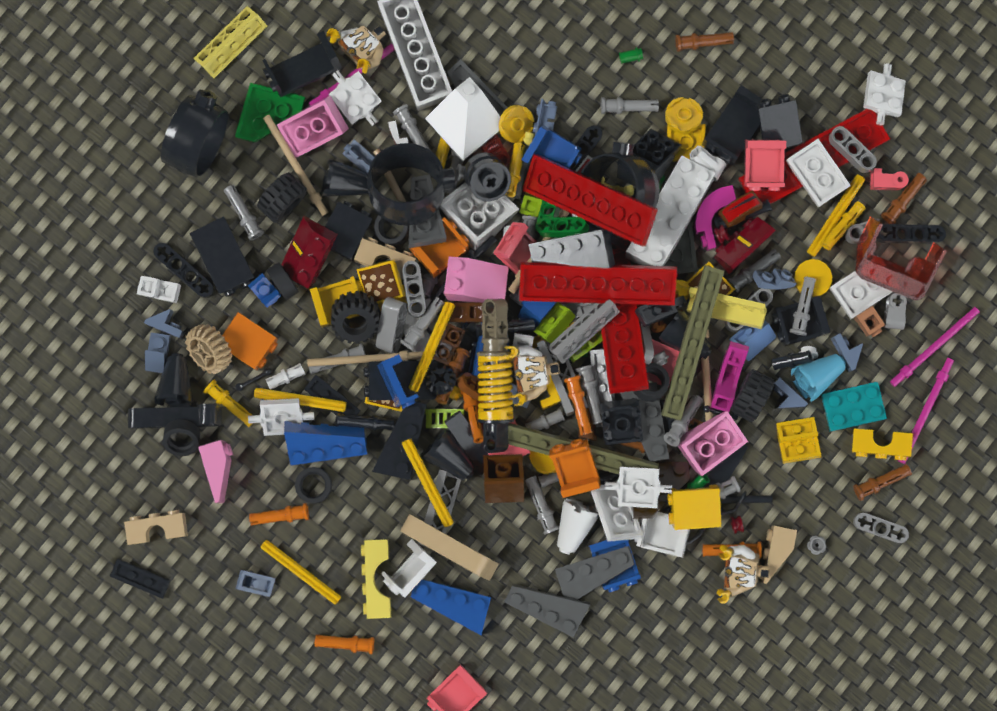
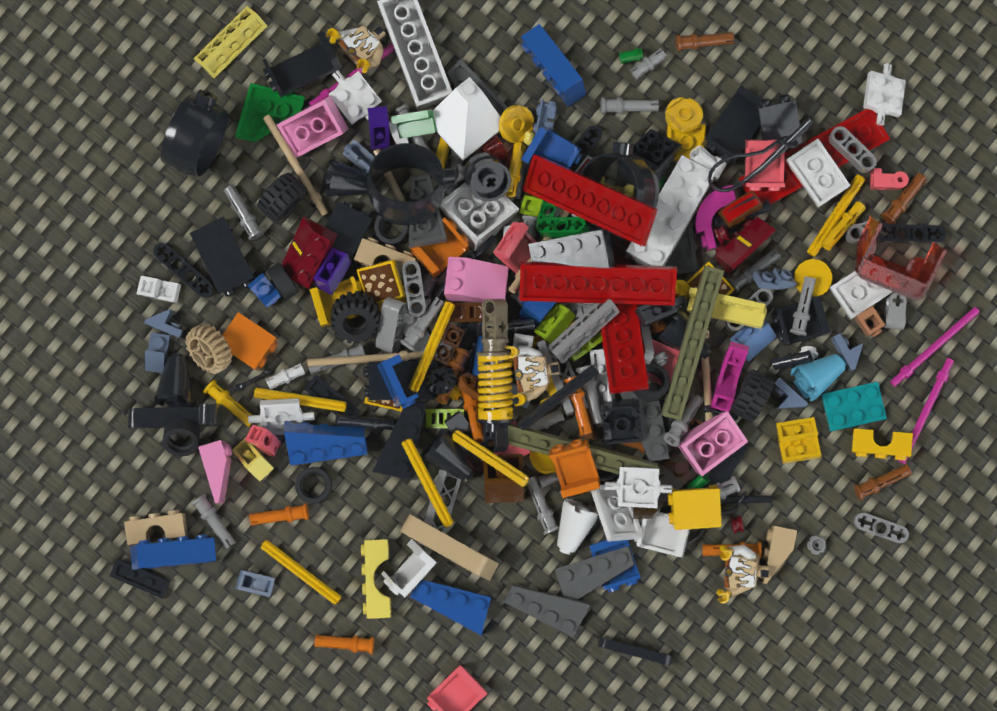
none -> blue wedge [130,535,216,570]
none -> light grey pin [191,494,236,549]
none -> light yellow slope [232,437,274,481]
none -> coral leg [245,425,282,457]
none -> dark purple brick [314,248,351,295]
none -> dark purple slope [368,106,390,150]
none -> panel [391,110,436,139]
none -> yellow axle [452,430,529,486]
none -> black axle [518,365,599,431]
none -> blue wedge [521,24,586,107]
none -> black beam [597,637,673,666]
none -> light grey pin [630,48,667,80]
none -> black piece [707,118,814,192]

